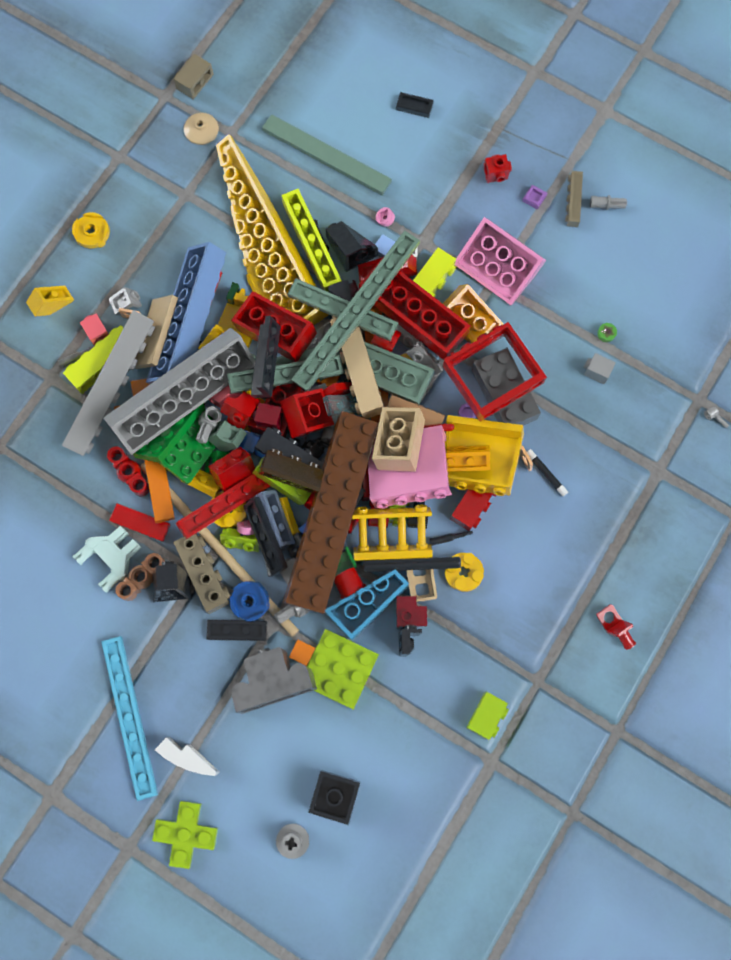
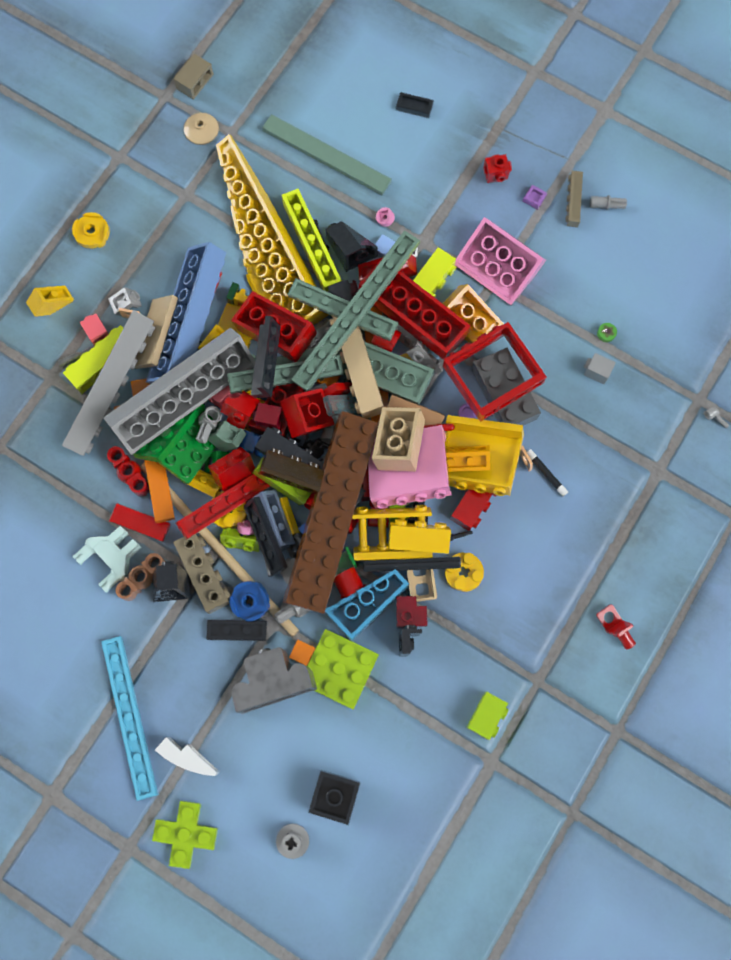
none -> yellow brick [388,519,451,554]

